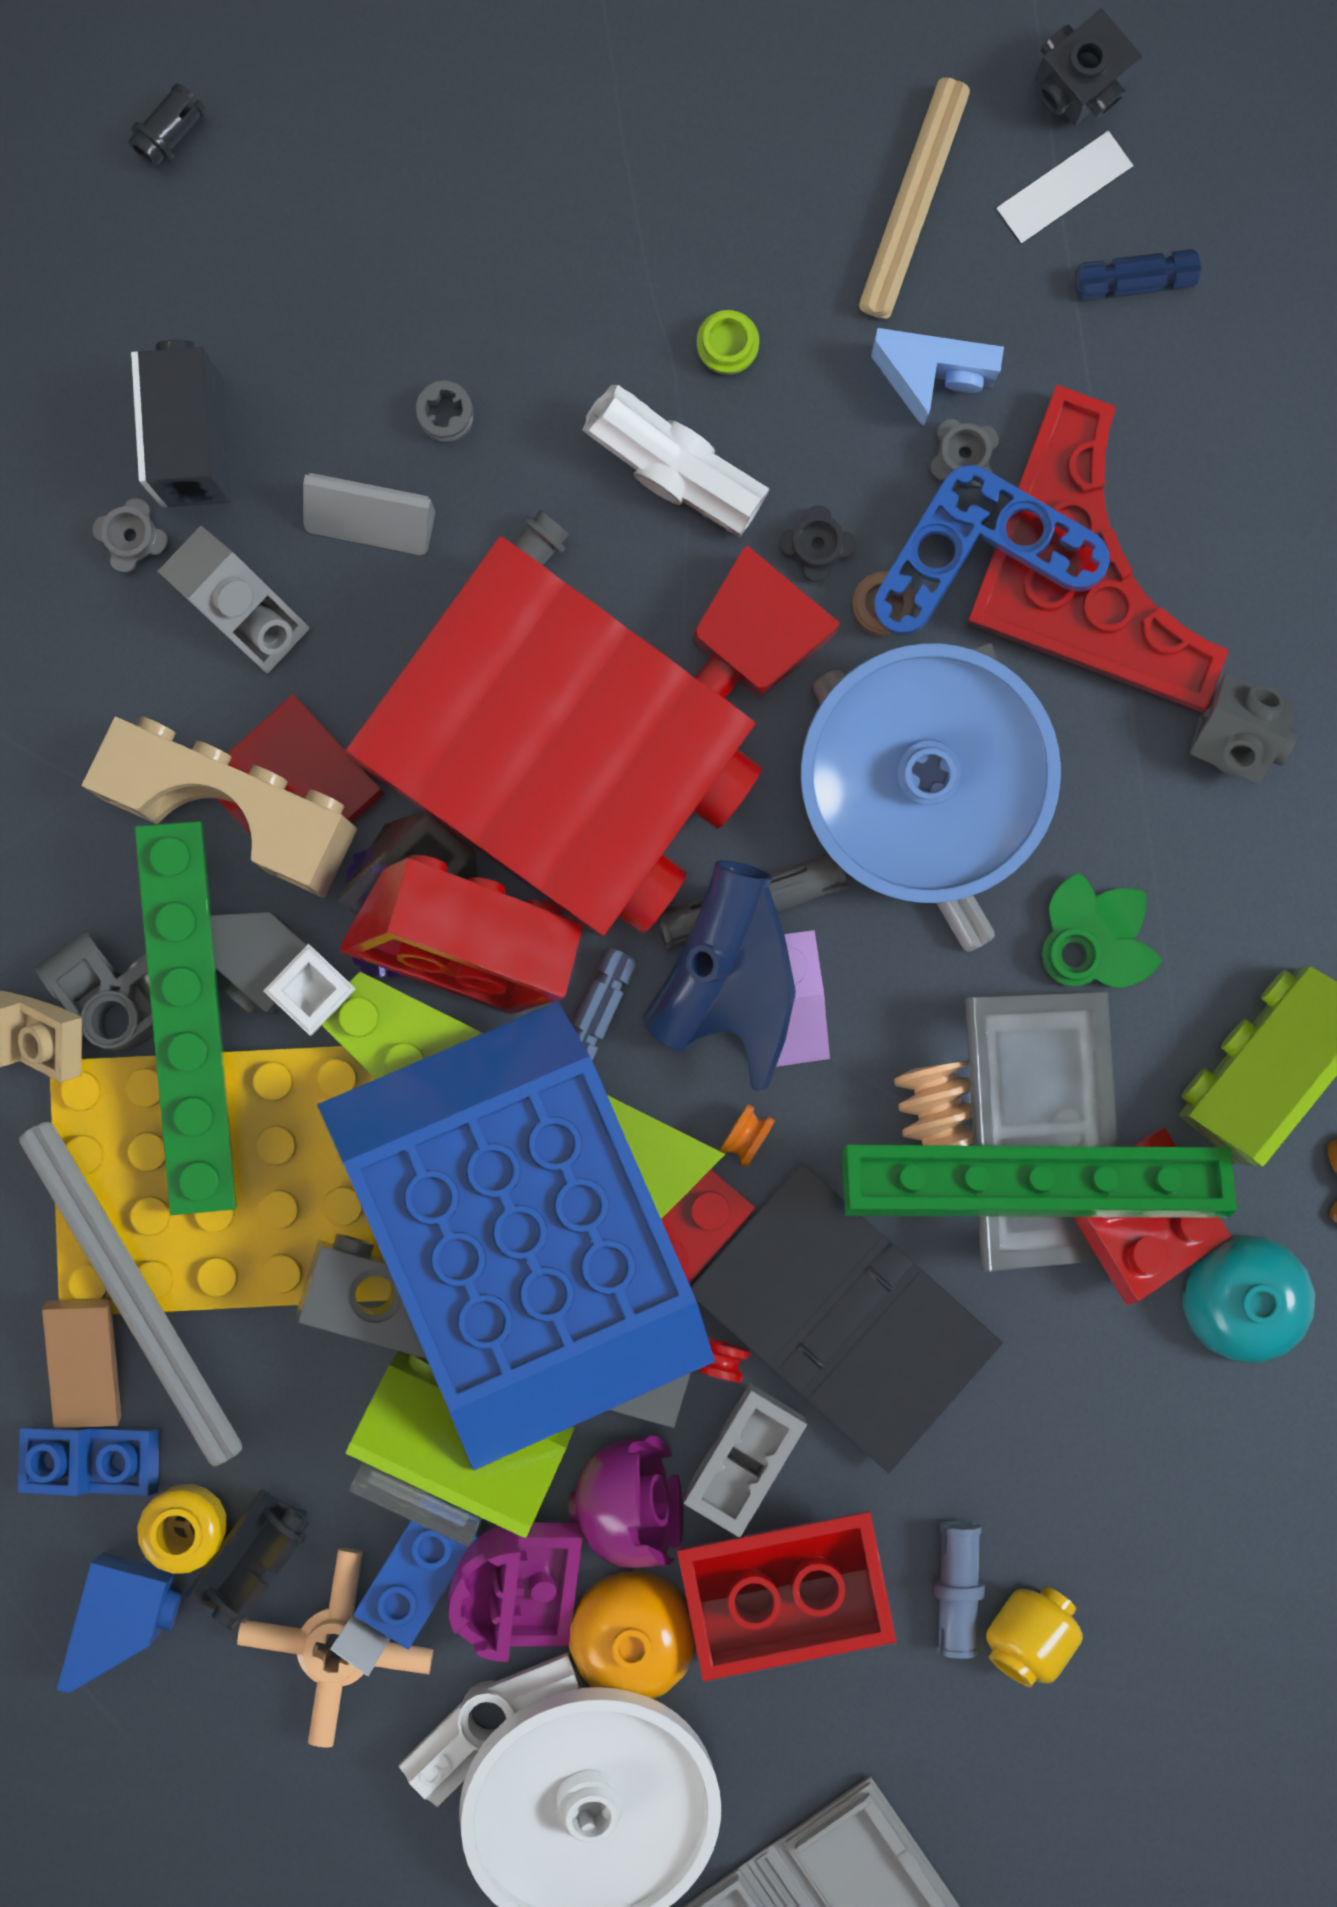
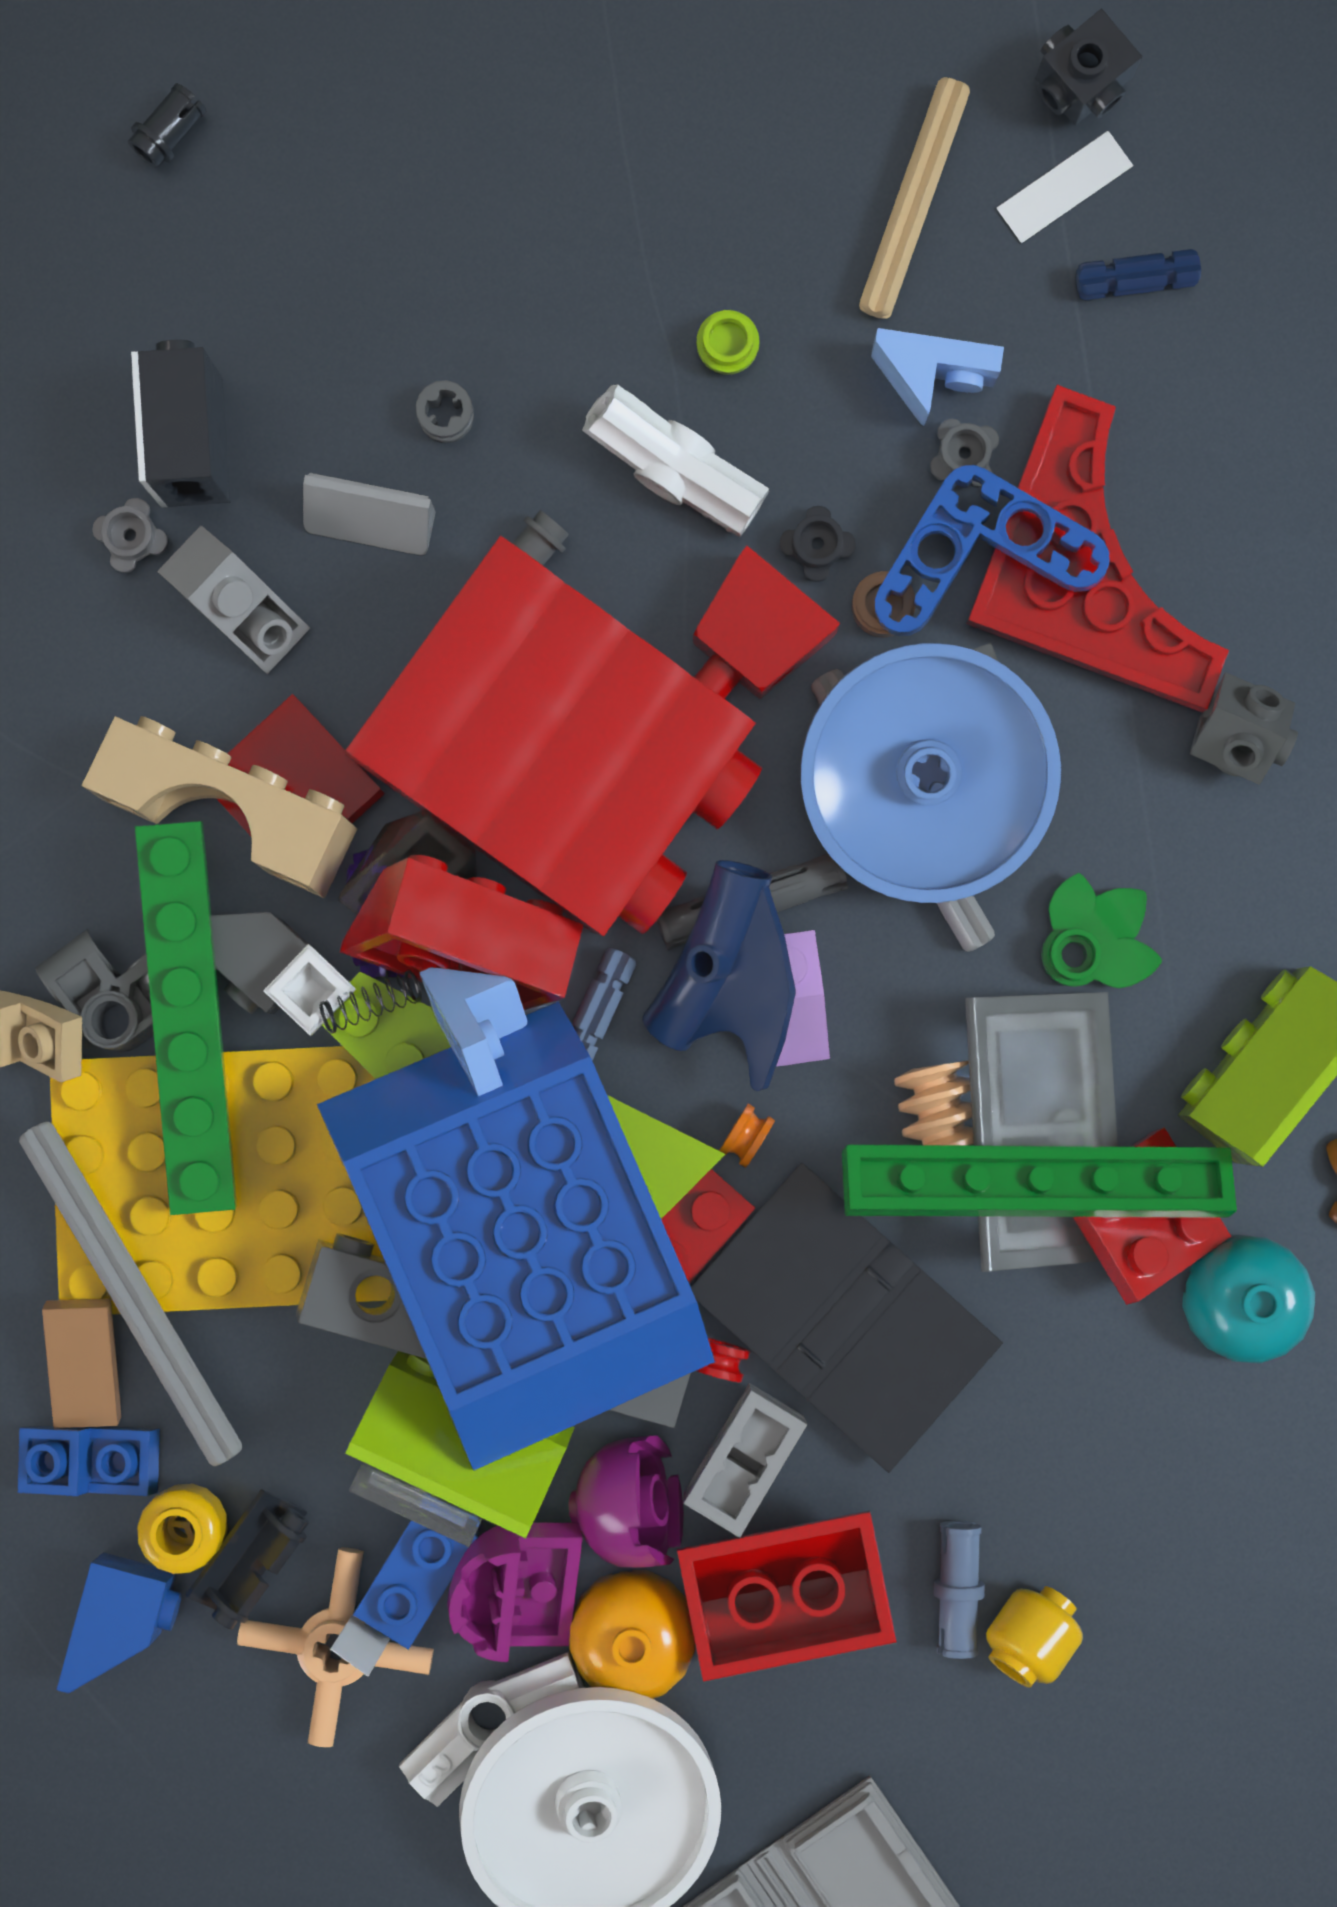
none -> piece [319,970,422,1034]
none -> light blue slope [419,967,527,1096]

